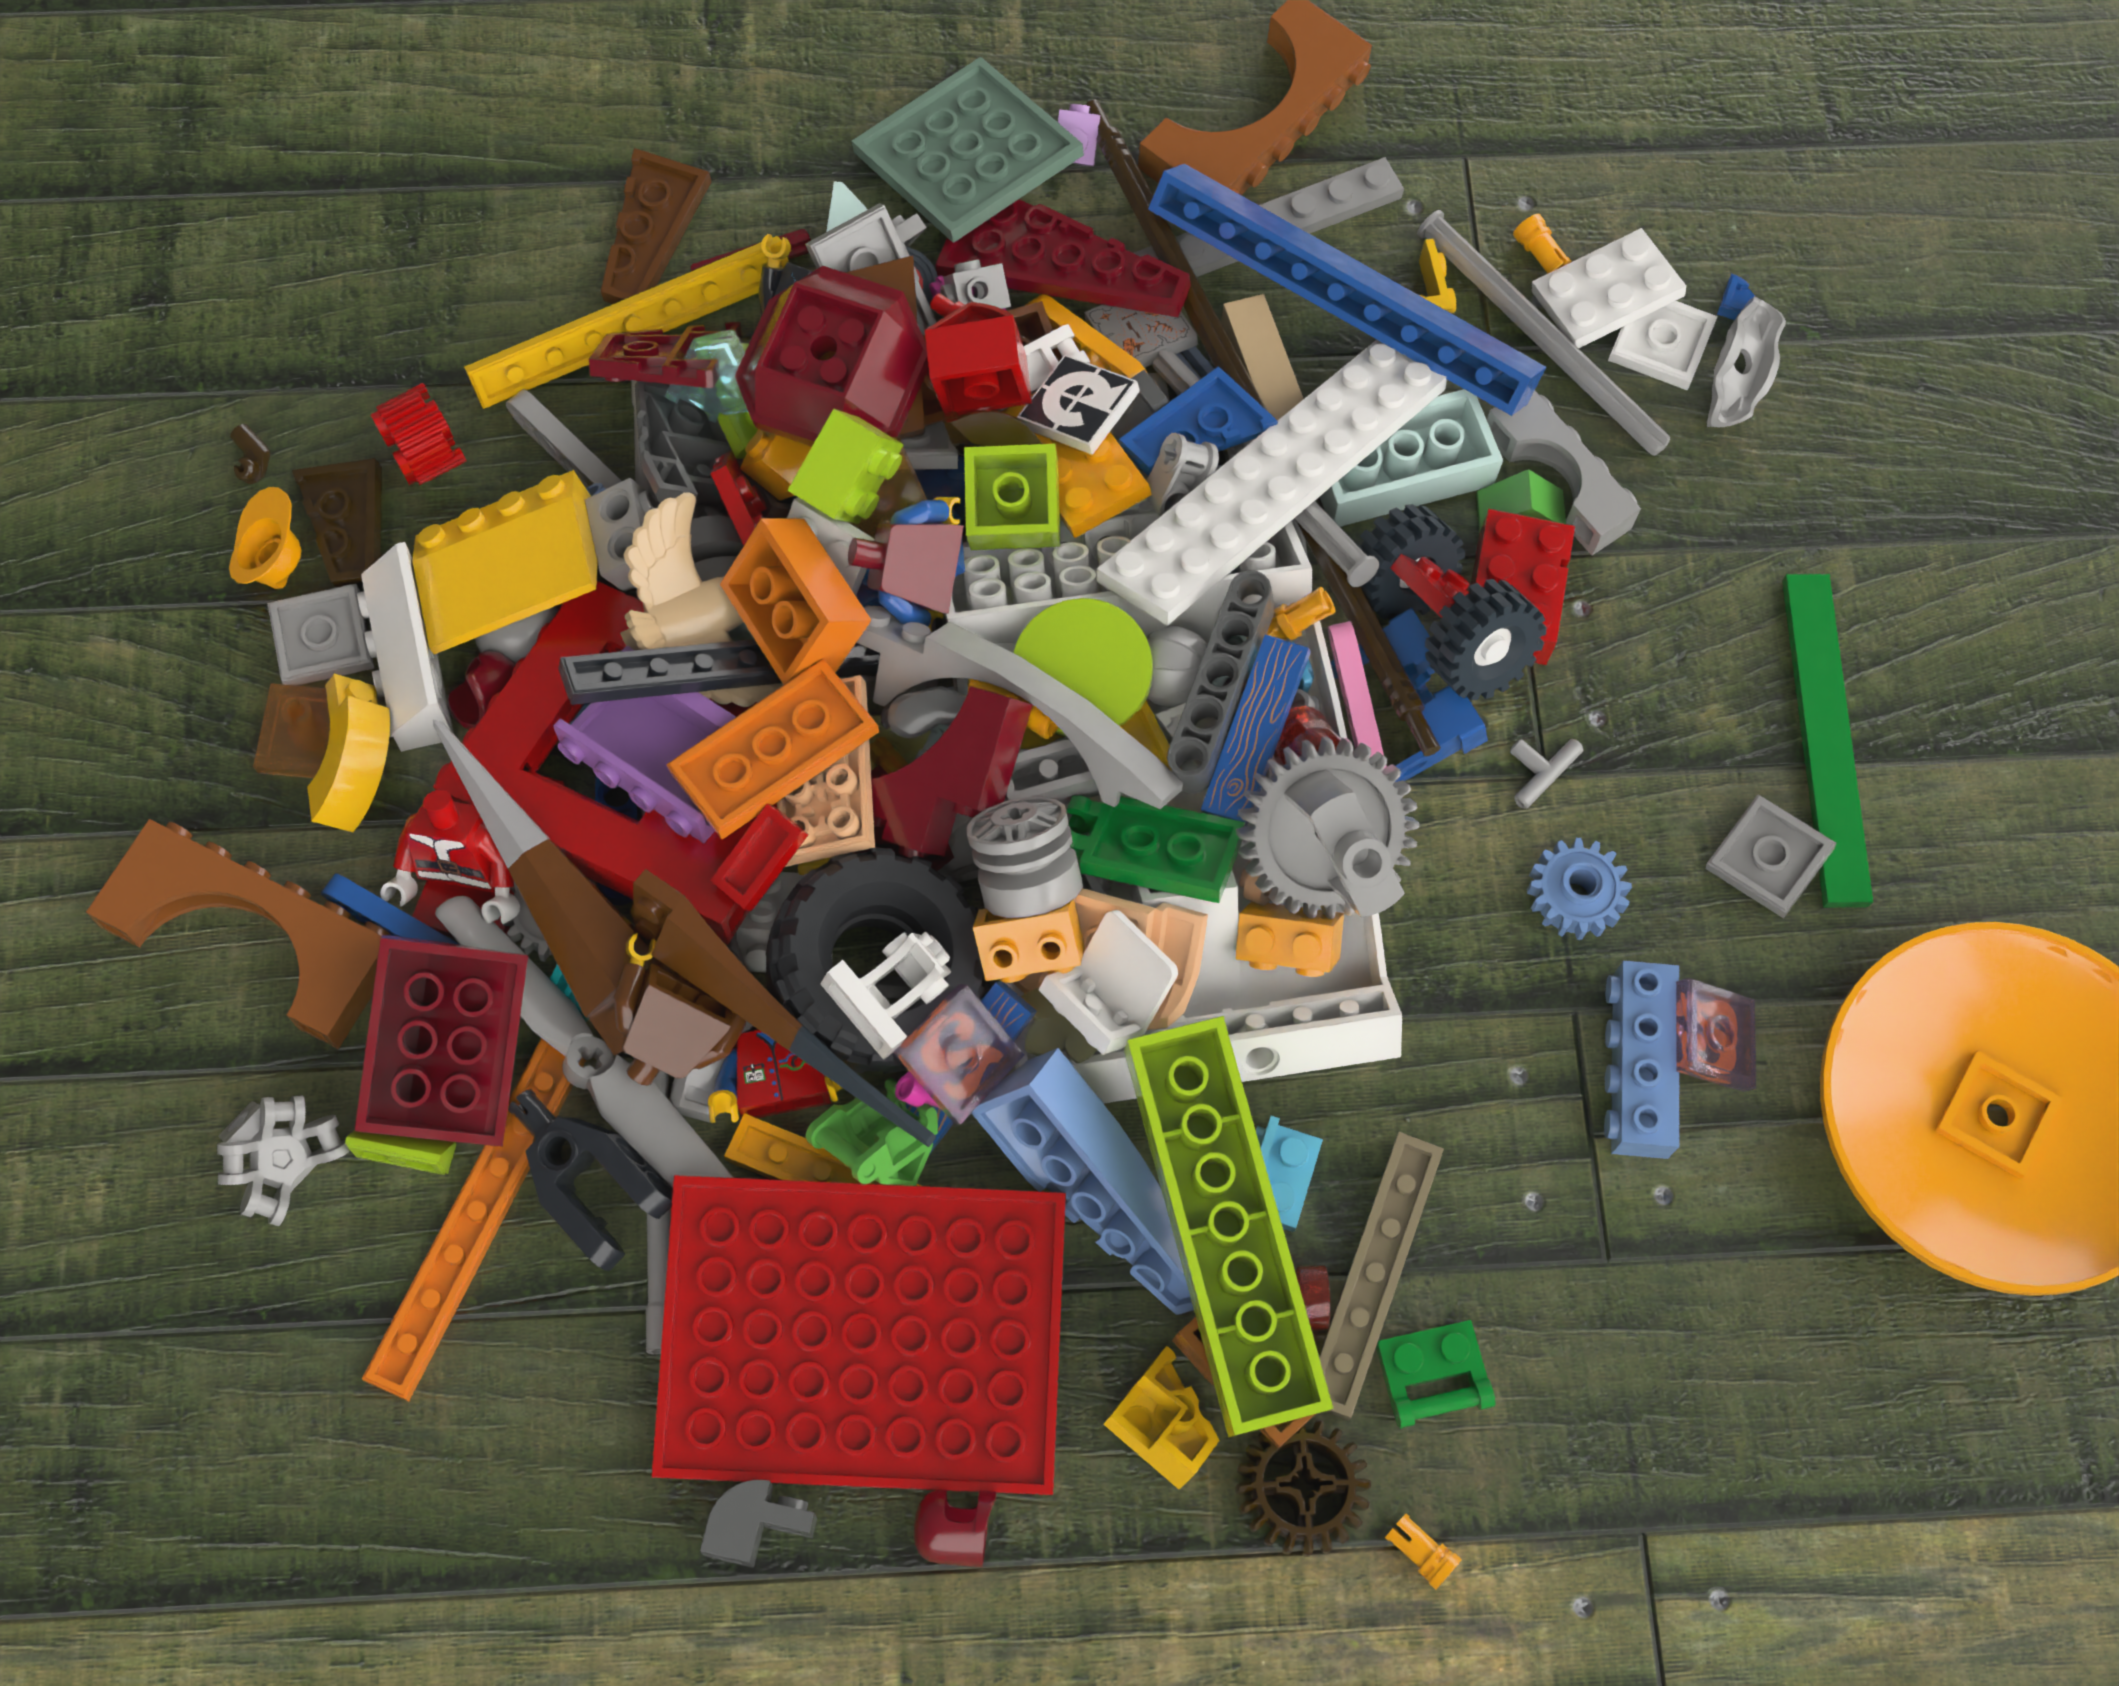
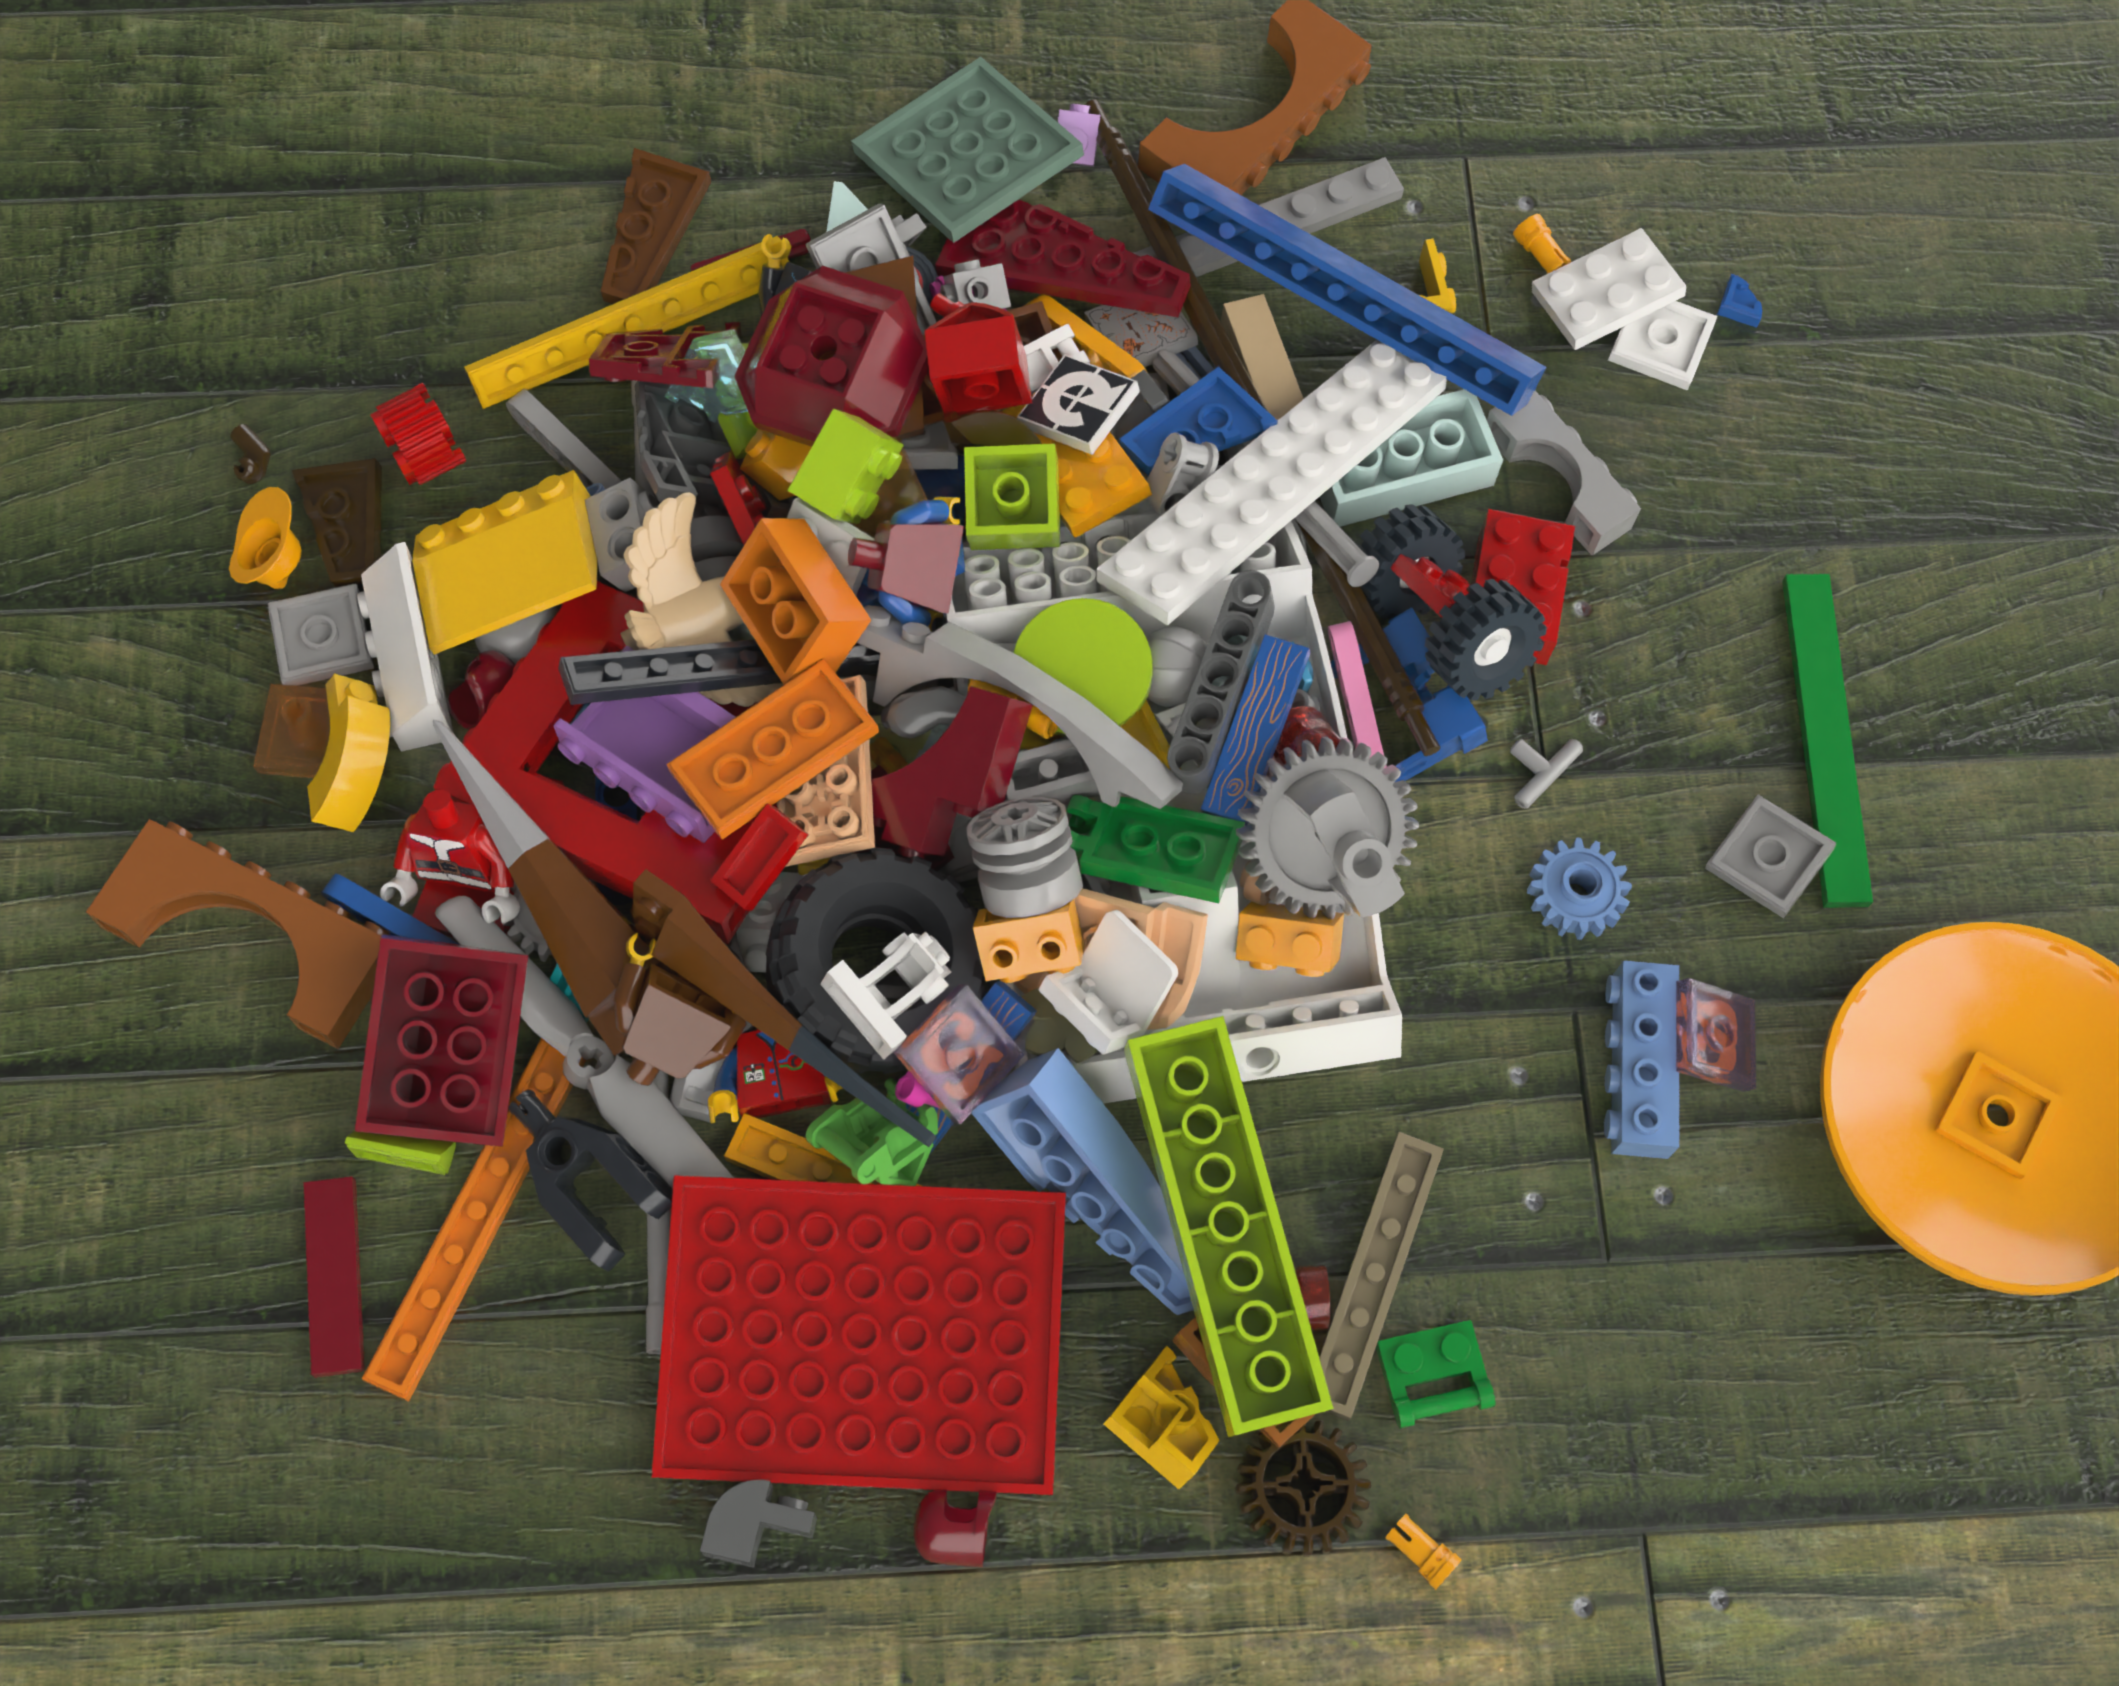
light grey piece [217,1095,350,1226] -> none
light orange pin [1247,587,1335,640] -> none
medium azure bracket [1256,1115,1323,1232] -> none
light grey axle [1417,210,1670,456] -> none
bright green slope [1476,469,1566,533] -> none
light grey piece [1707,296,1786,427] -> none
none -> dark red tile [303,1176,365,1378]

